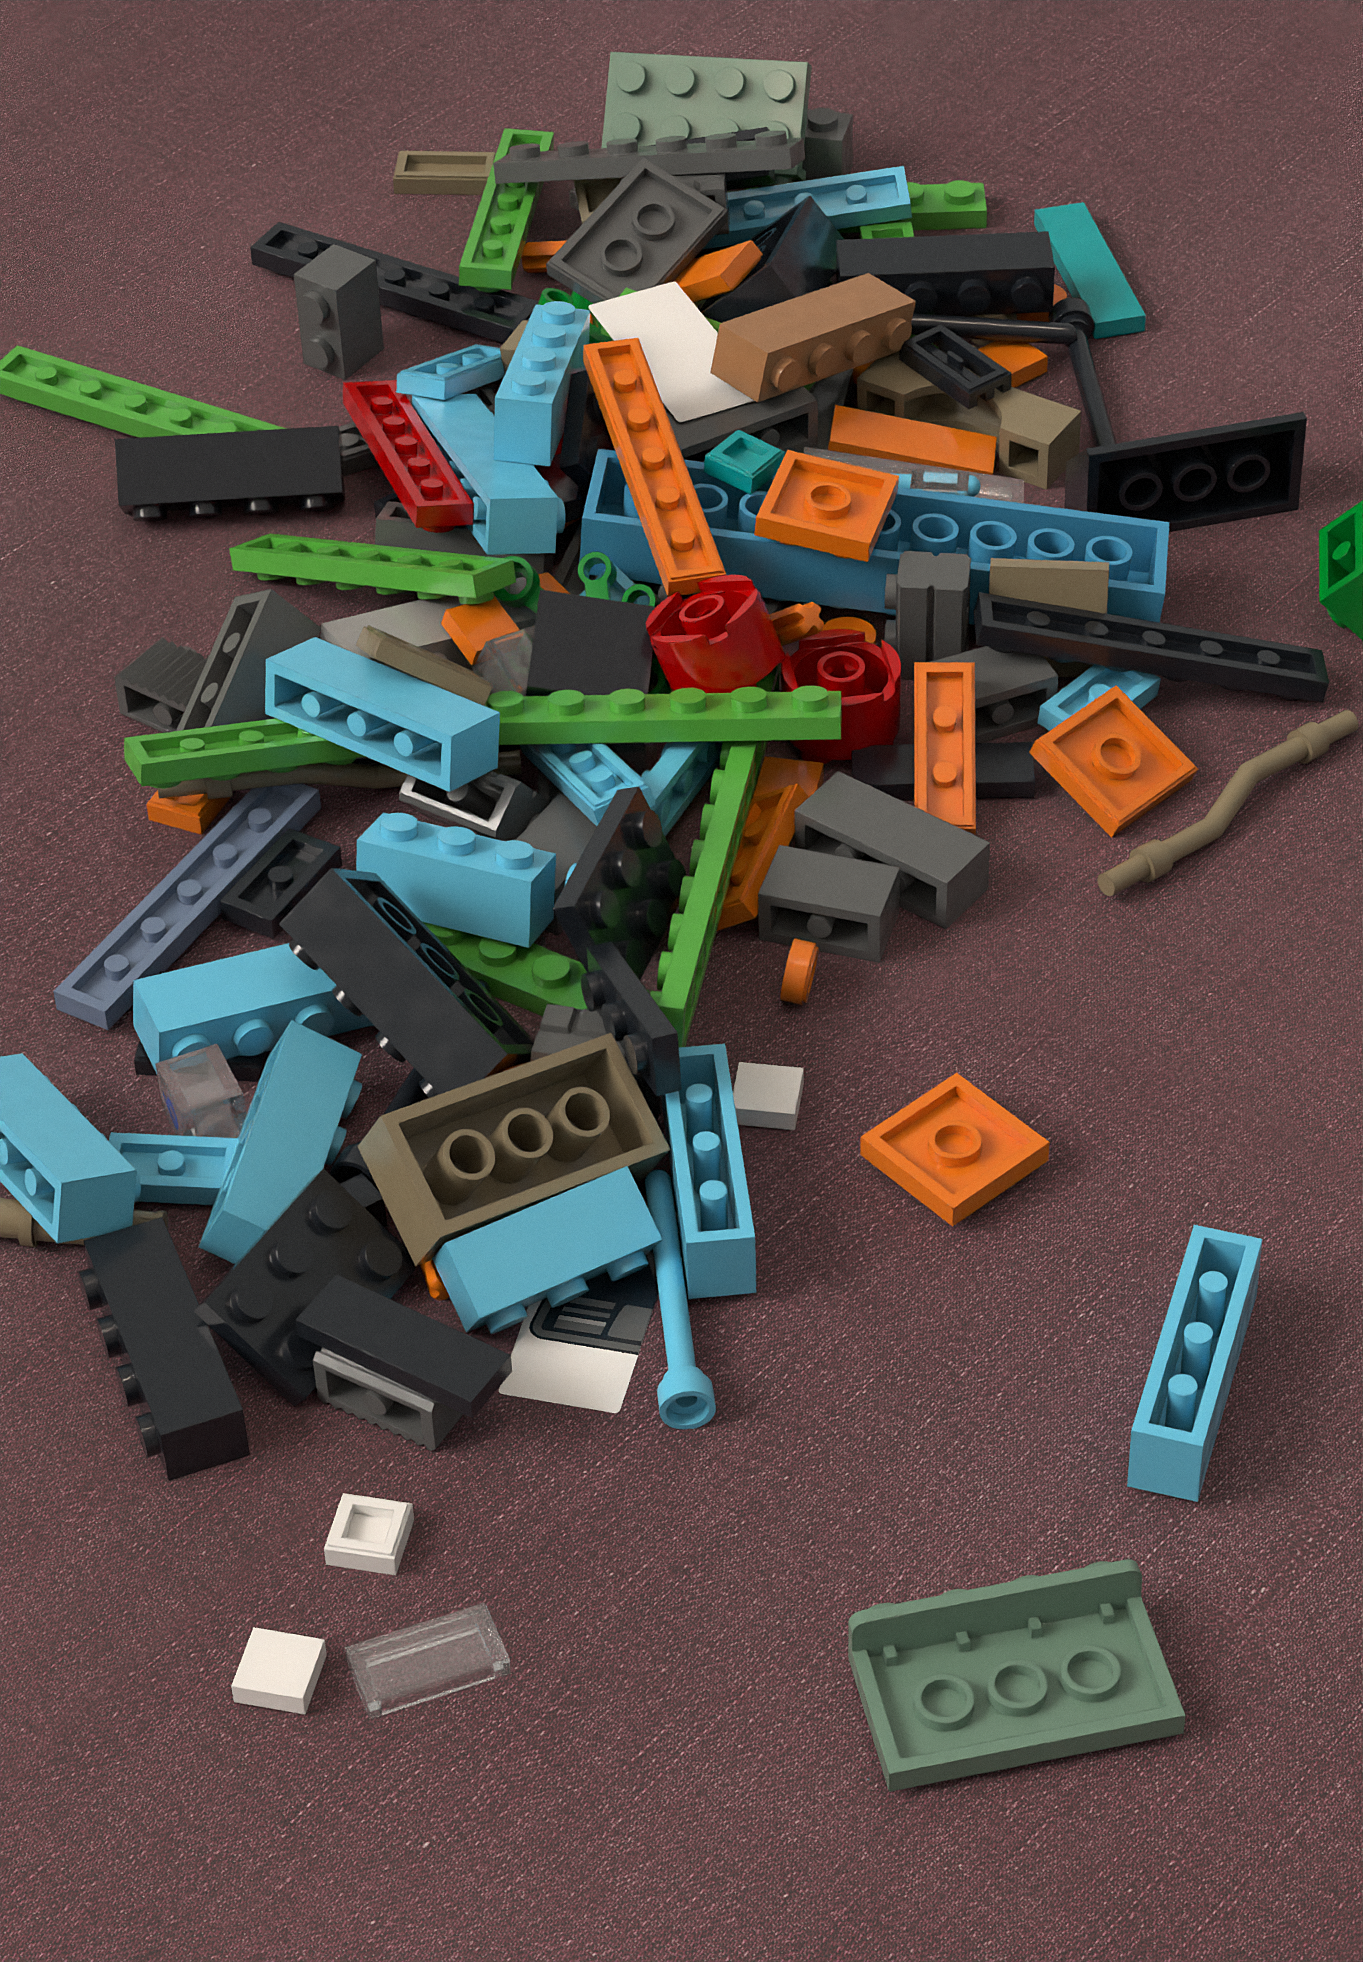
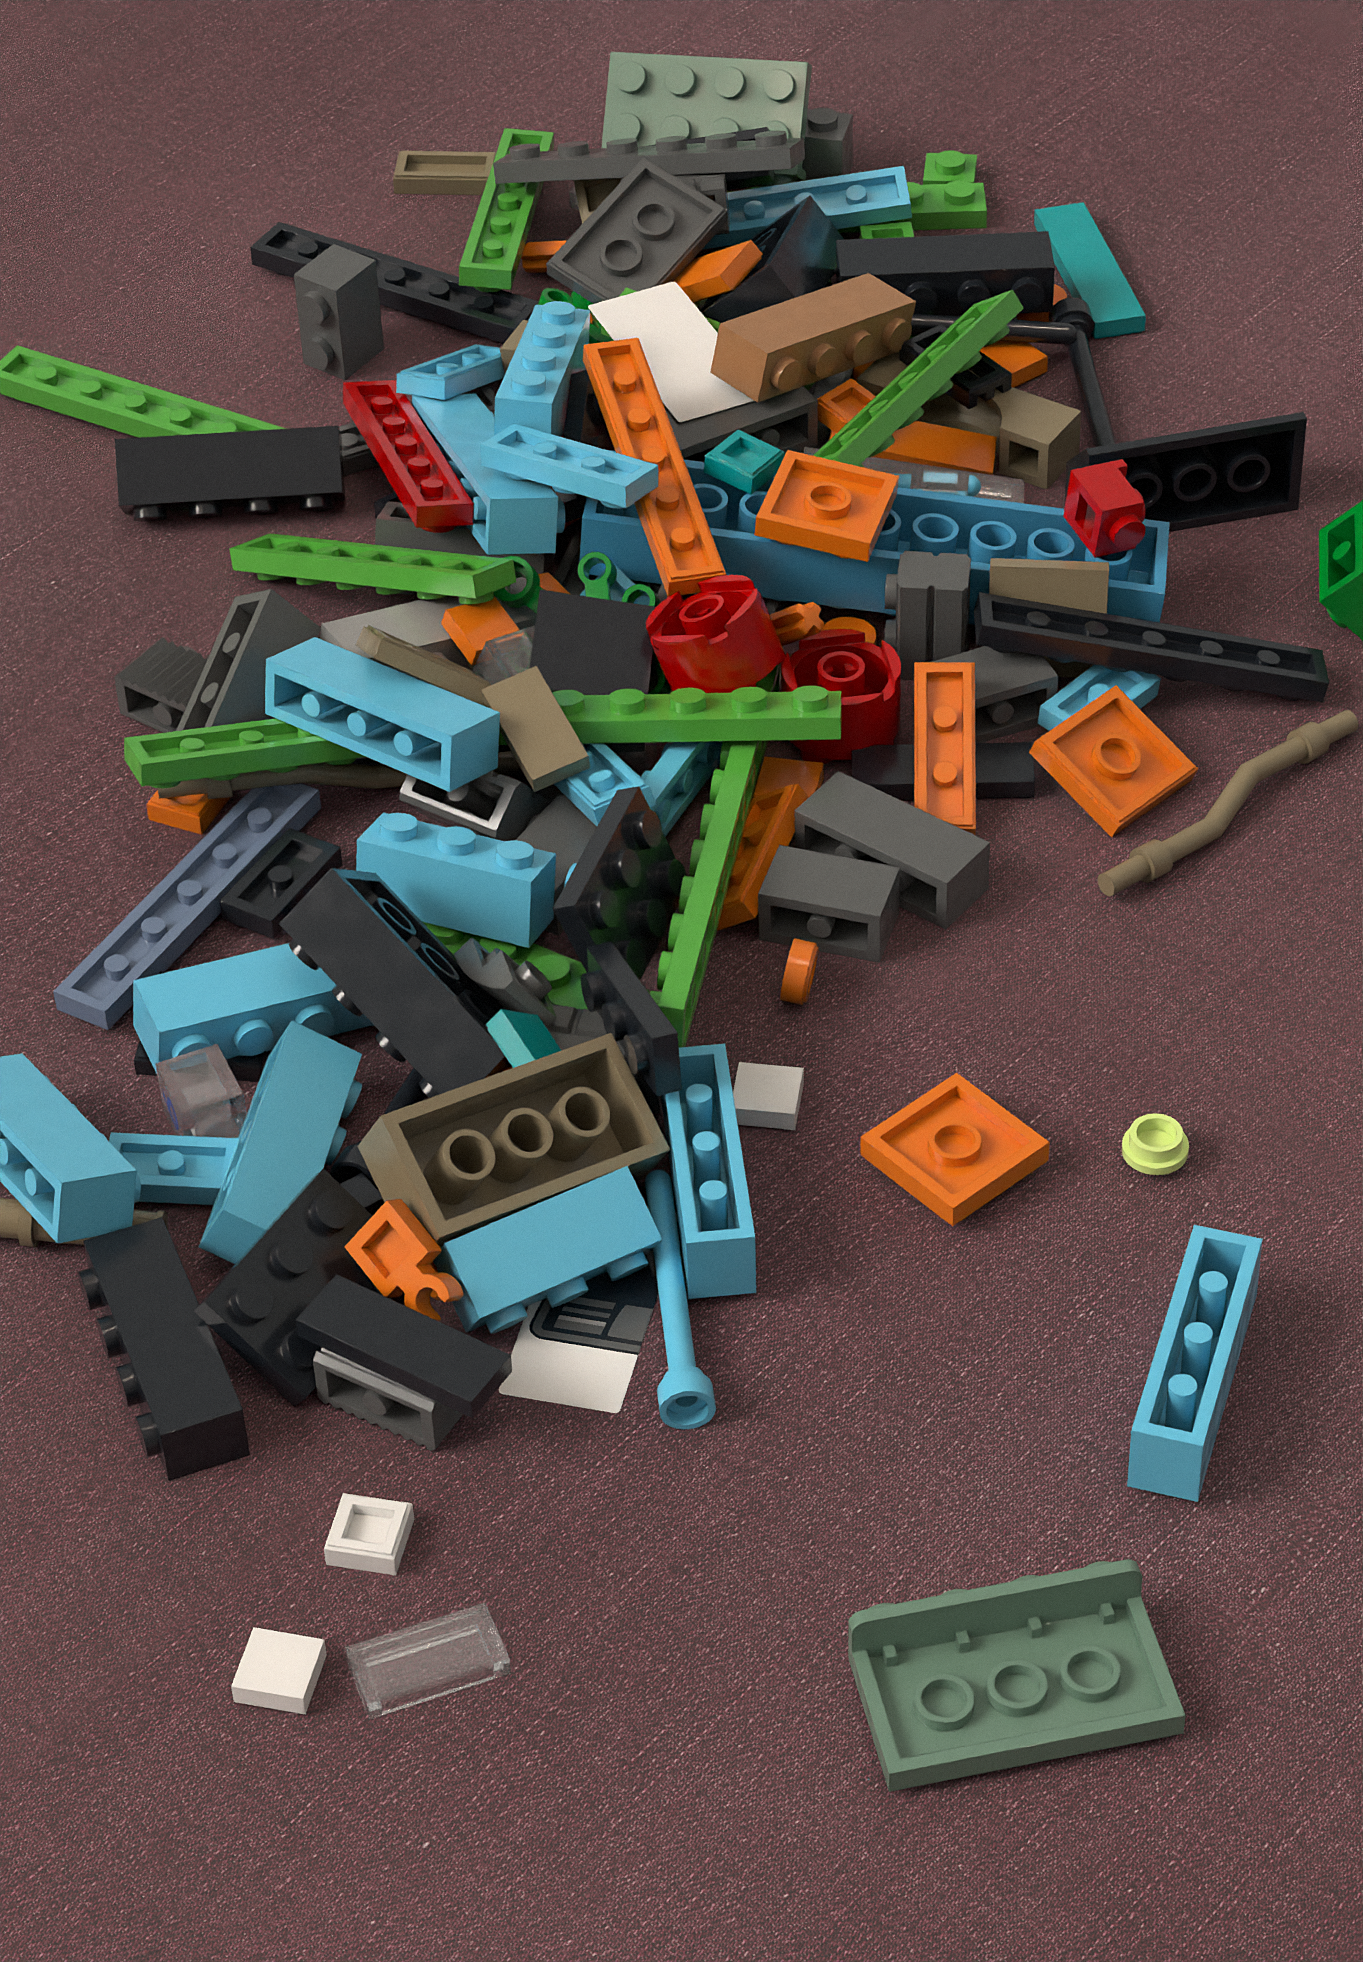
none -> orange plate [345,1199,464,1322]
none -> dark grey slope [454,938,557,1027]
none -> medium azure plate [480,424,658,508]
none -> dark tan tile [481,666,590,792]
none -> teal tile [486,1009,562,1068]
none -> bright green plate [813,290,1023,467]
none -> orange tile [817,378,876,433]
none -> bright green plate [923,150,977,185]
none -> red brick [1063,459,1146,558]
none -> yellowish green plate [1122,1113,1189,1175]

